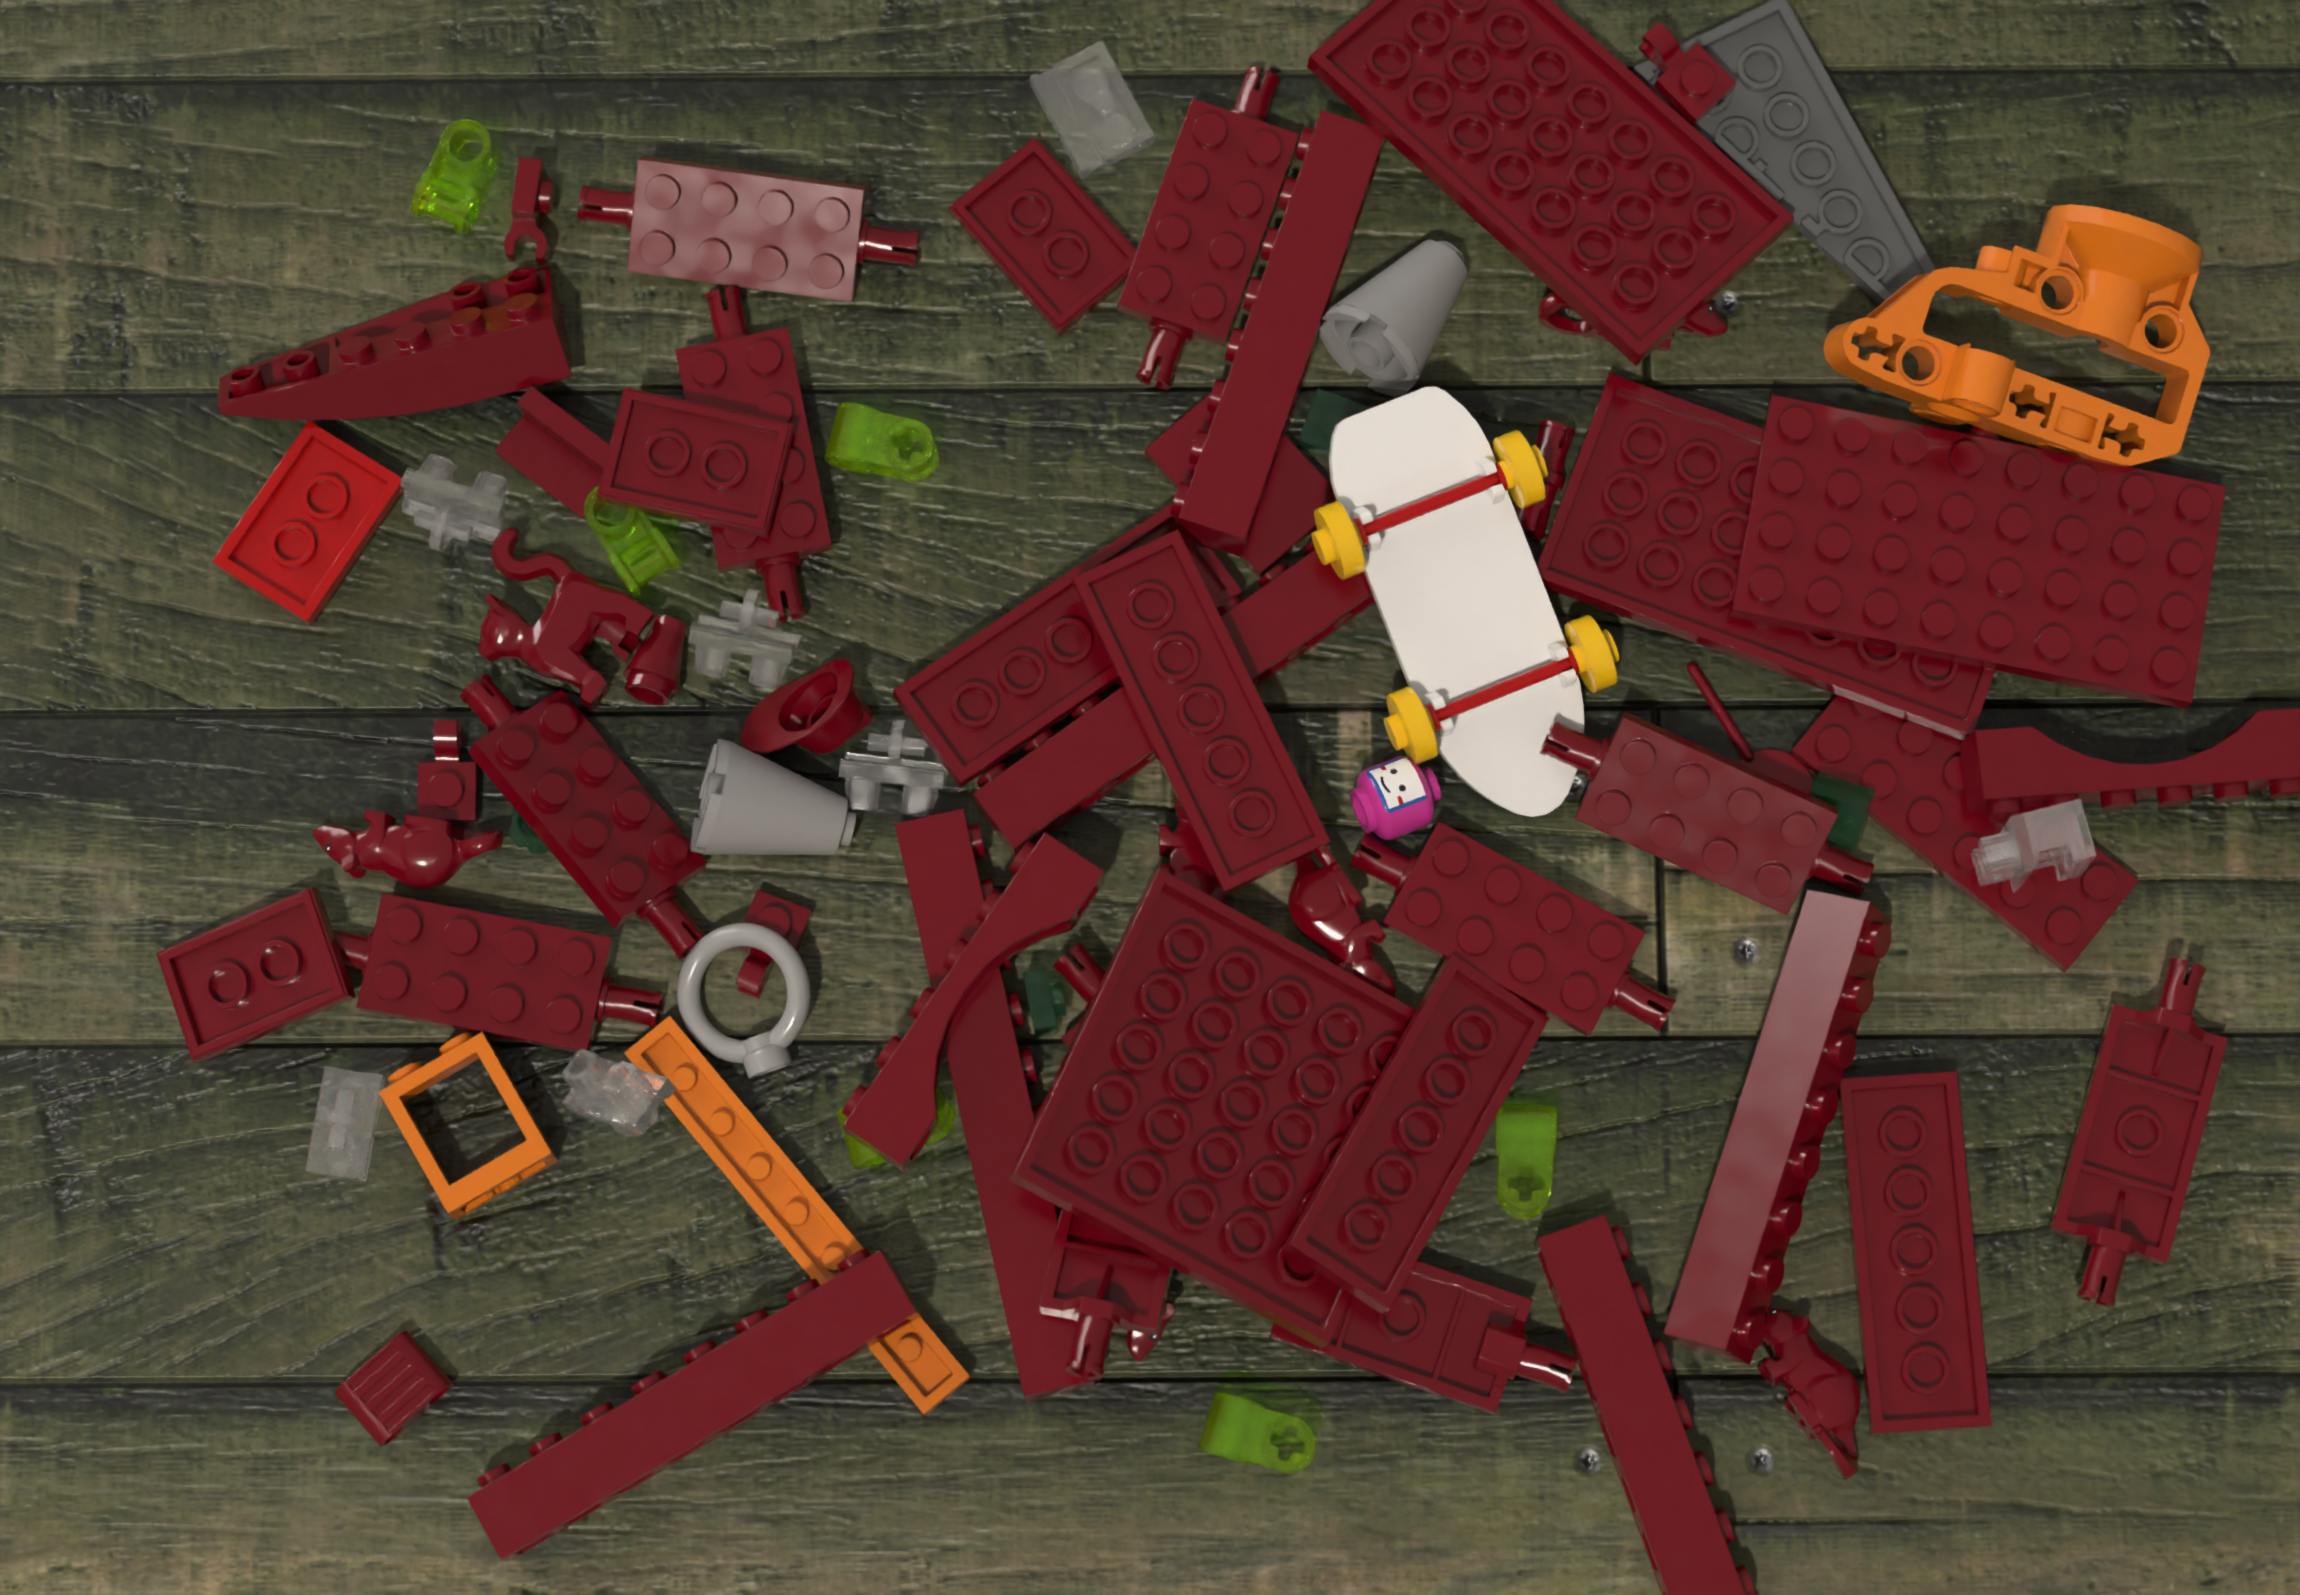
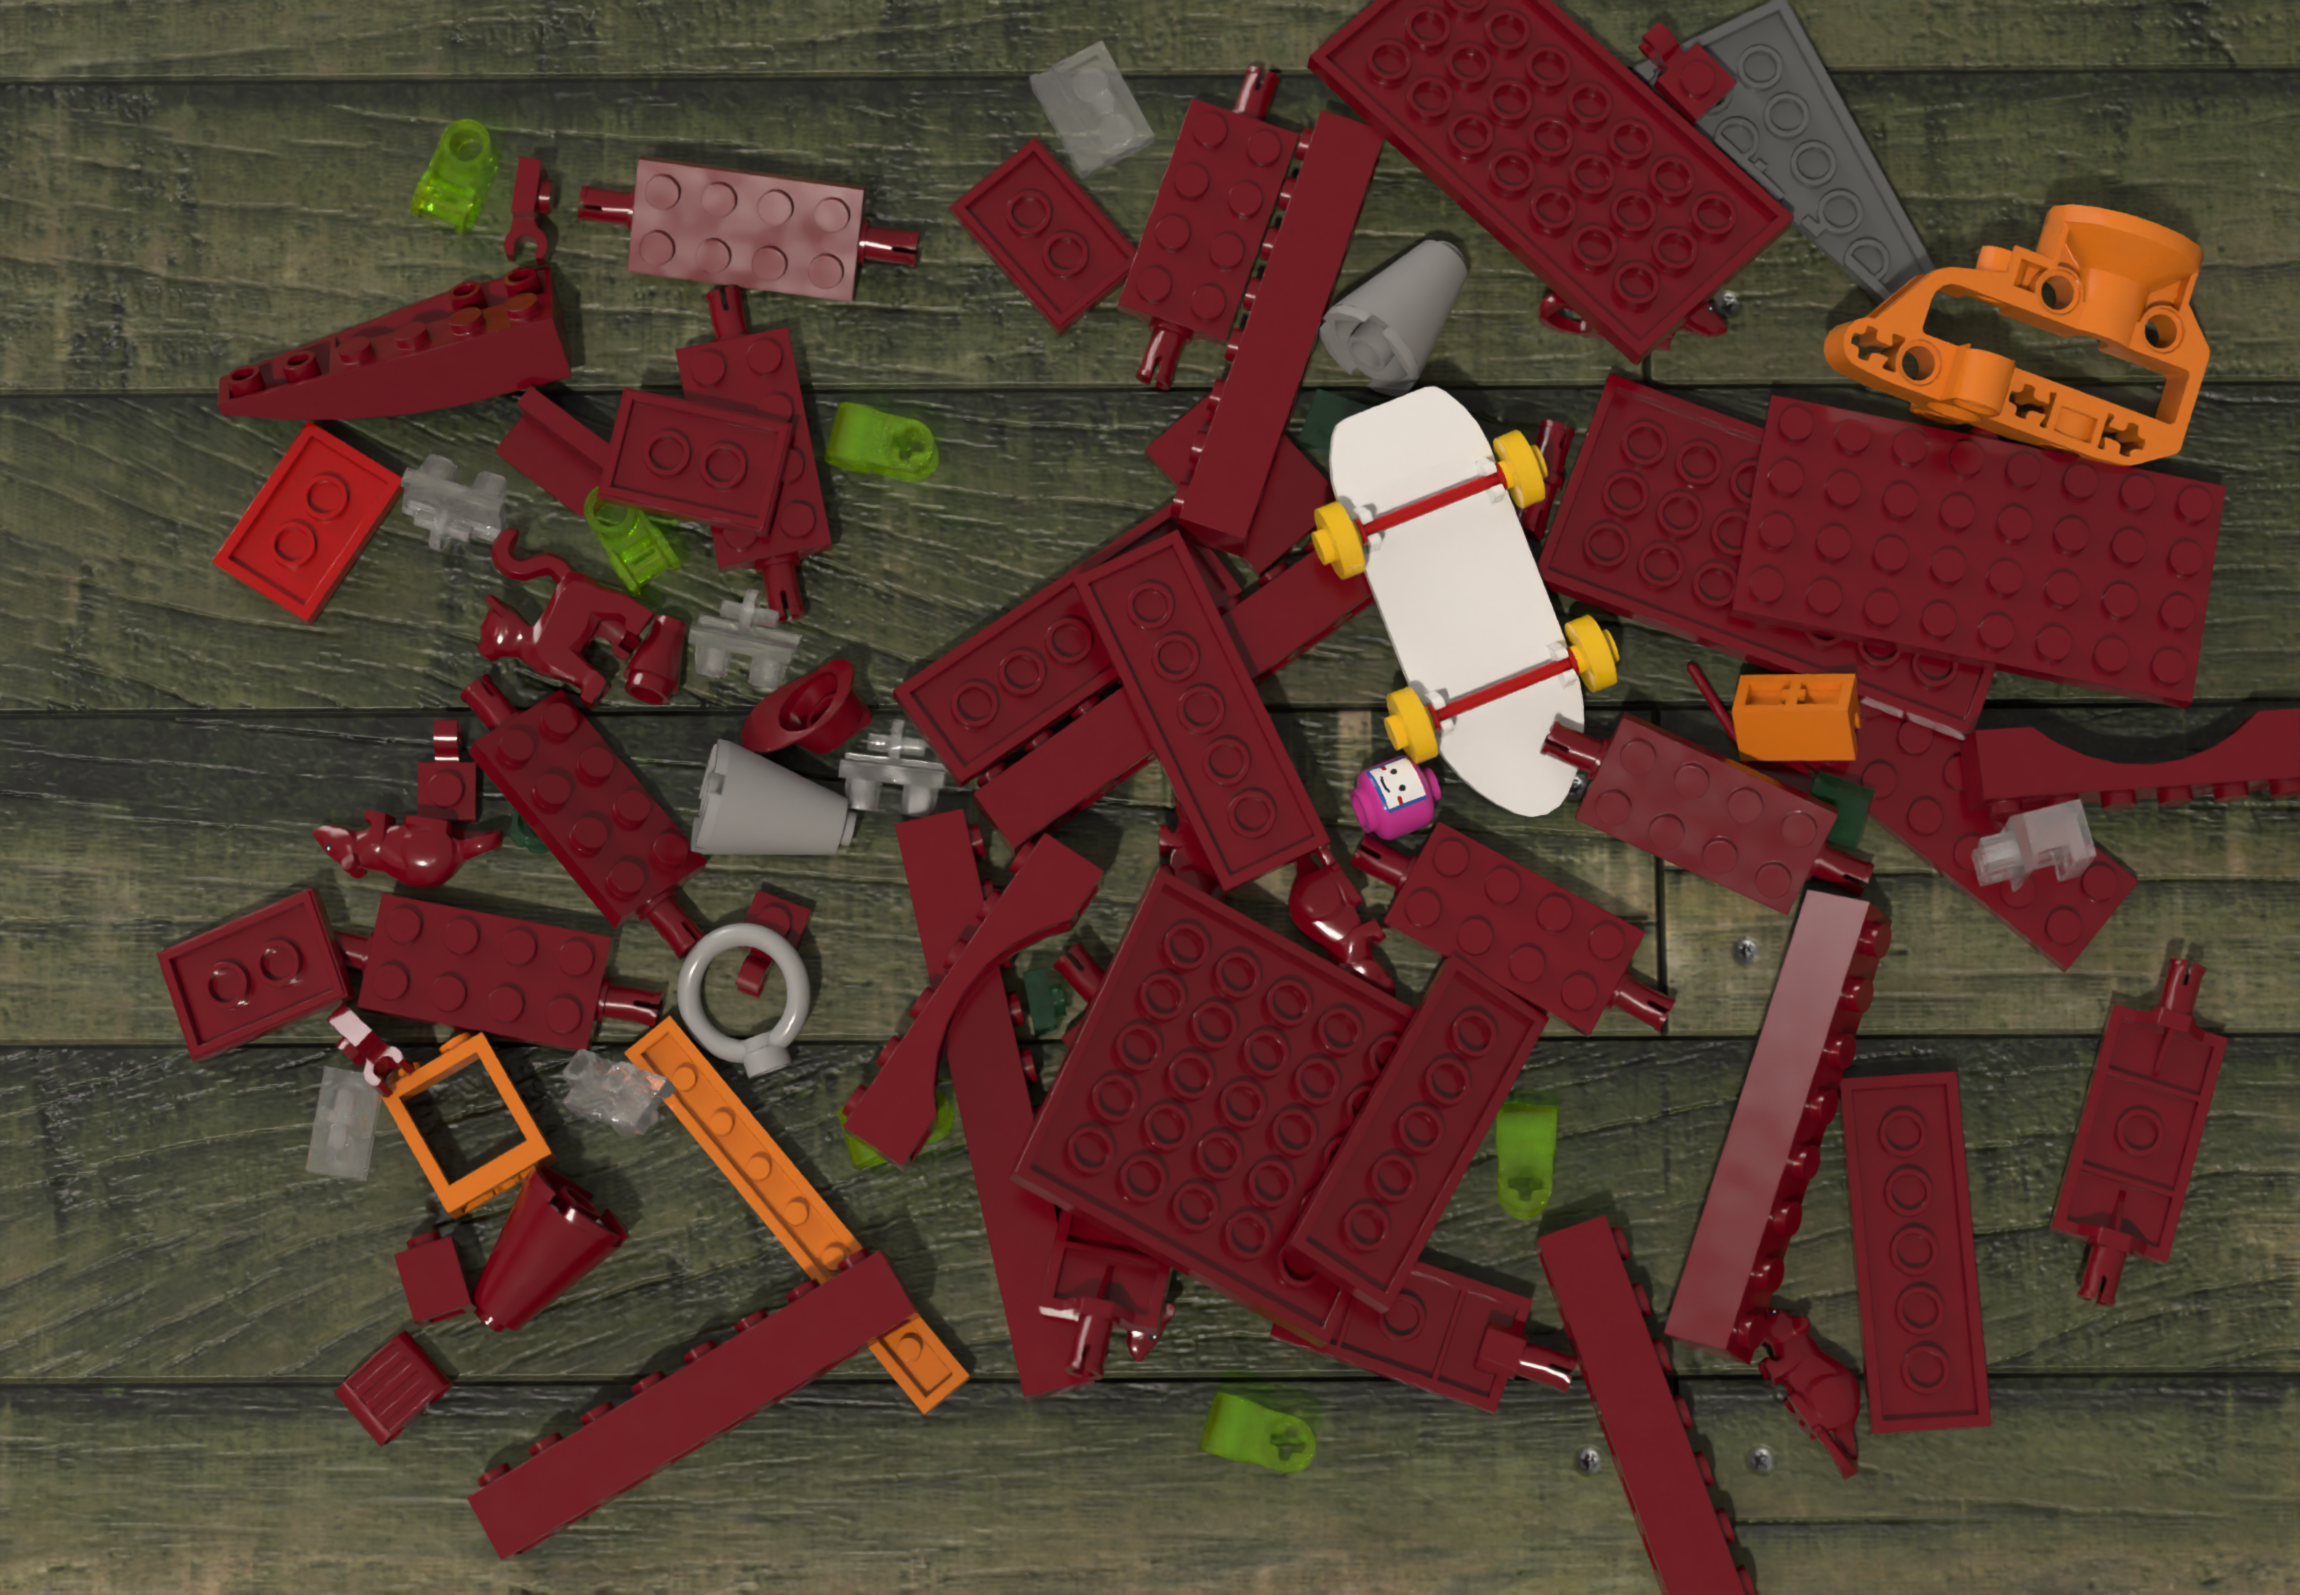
none -> dark red plate [326,1003,415,1098]
none -> dark red brick [394,1231,478,1328]
none -> dark red cone [472,1165,630,1333]
none -> orange hinge [1732,673,1861,761]

